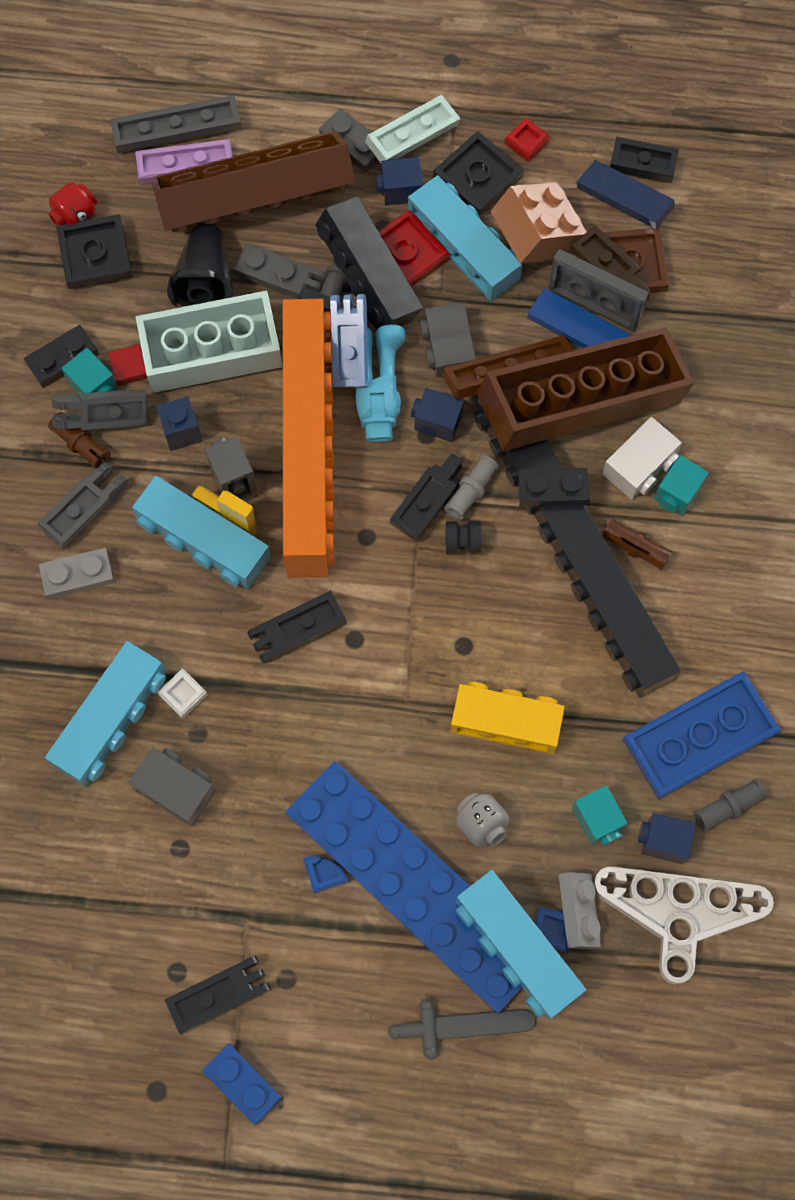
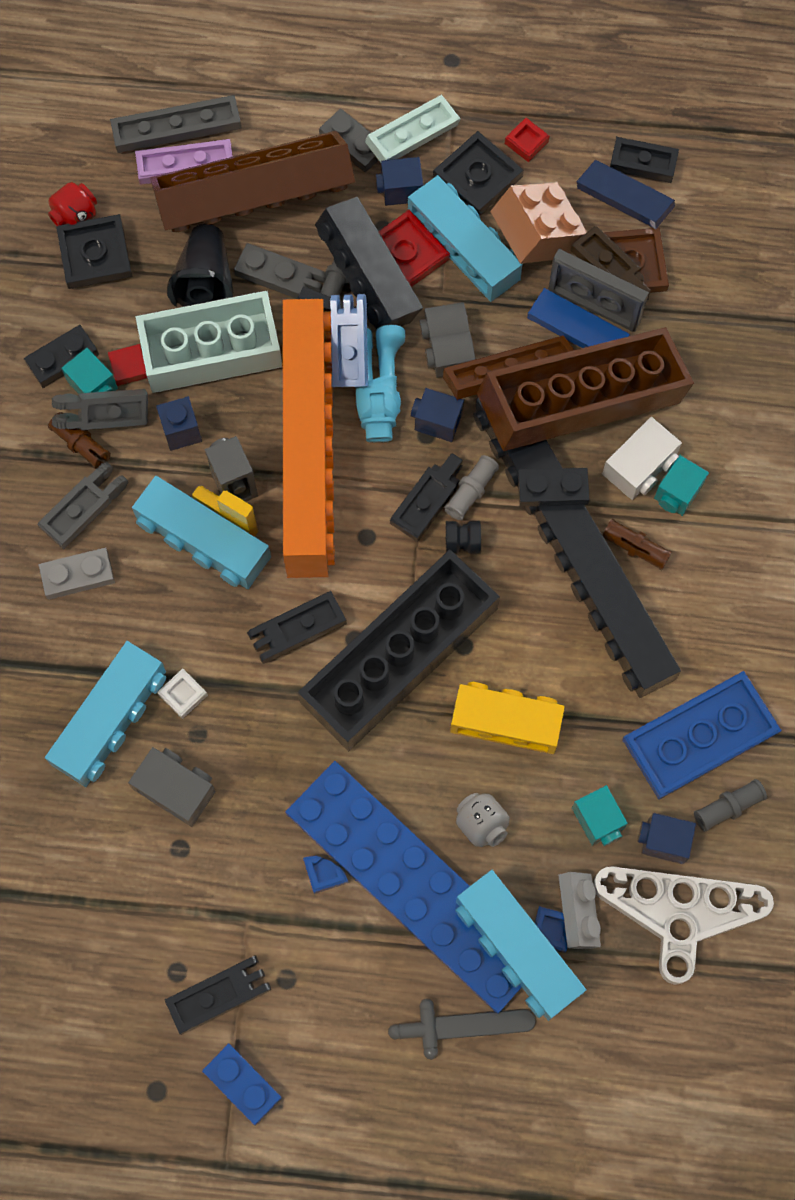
none -> black brick [298,550,500,752]

